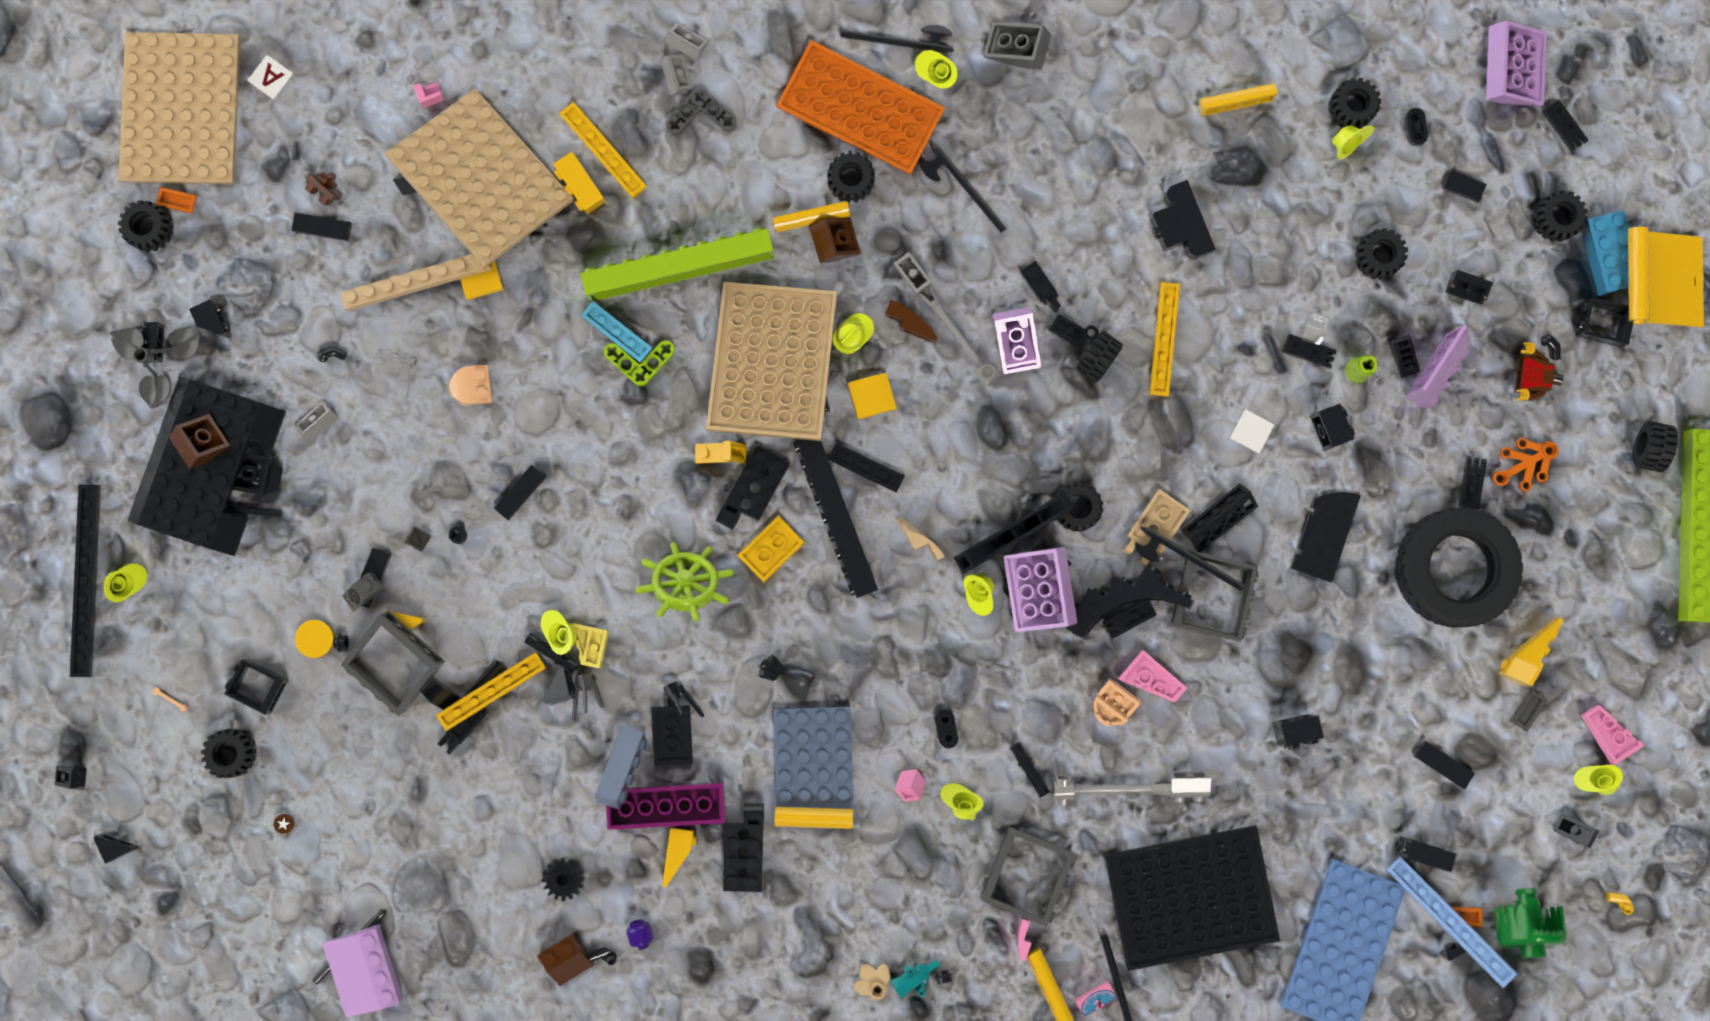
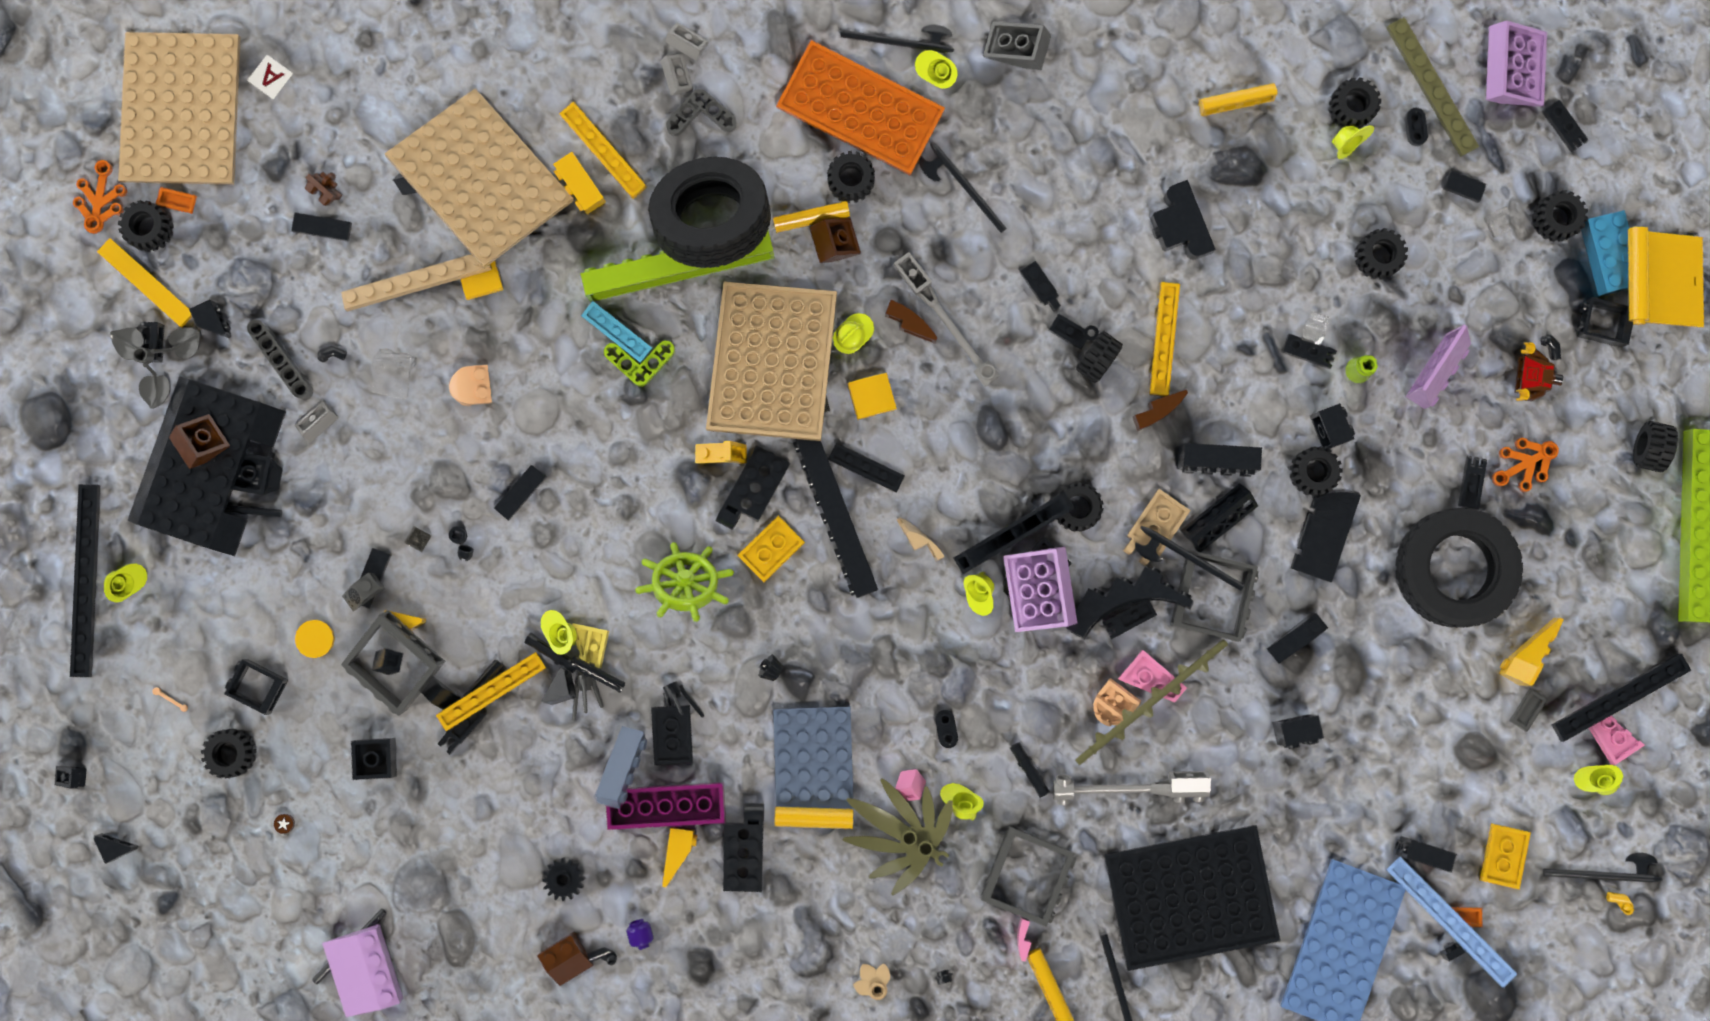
black plate [333,633,349,652] -> none
bright pink panel [413,82,445,108] -> none
teal piece [890,959,940,1000] -> none
lavender slope [992,307,1041,374] -> none
slope [1074,980,1117,1017] -> none
white sticker [1230,409,1274,453] -> none
black slope [1389,334,1420,378] -> none
black tile [1414,741,1475,789] -> none
black hinge [1445,270,1494,305] -> none
green piece [1494,888,1567,958] -> none
black slope [1553,814,1599,848] -> none
none -> orange plant [73,160,127,234]
none -> yellow tile [97,238,192,328]
none -> dark grey beam [247,319,313,400]
none -> black brick [351,738,397,780]
none -> black panel [372,648,403,675]
none -> black hinge [457,545,474,561]
none -> black pin [569,656,625,693]
none -> black tyre [648,156,771,268]
none -> olive plant [843,778,953,896]
none -> olive plant [1075,639,1228,766]
none -> reddish brown slope [1132,389,1188,432]
none -> black brick [1177,443,1262,477]
none -> black slope [1266,613,1328,664]
none -> black tyre [1289,446,1343,496]
none -> olive plate [1386,17,1479,157]
none -> yellow tile [1480,823,1531,890]
none -> black piece [1543,853,1662,883]
none -> black plate [1551,653,1691,742]

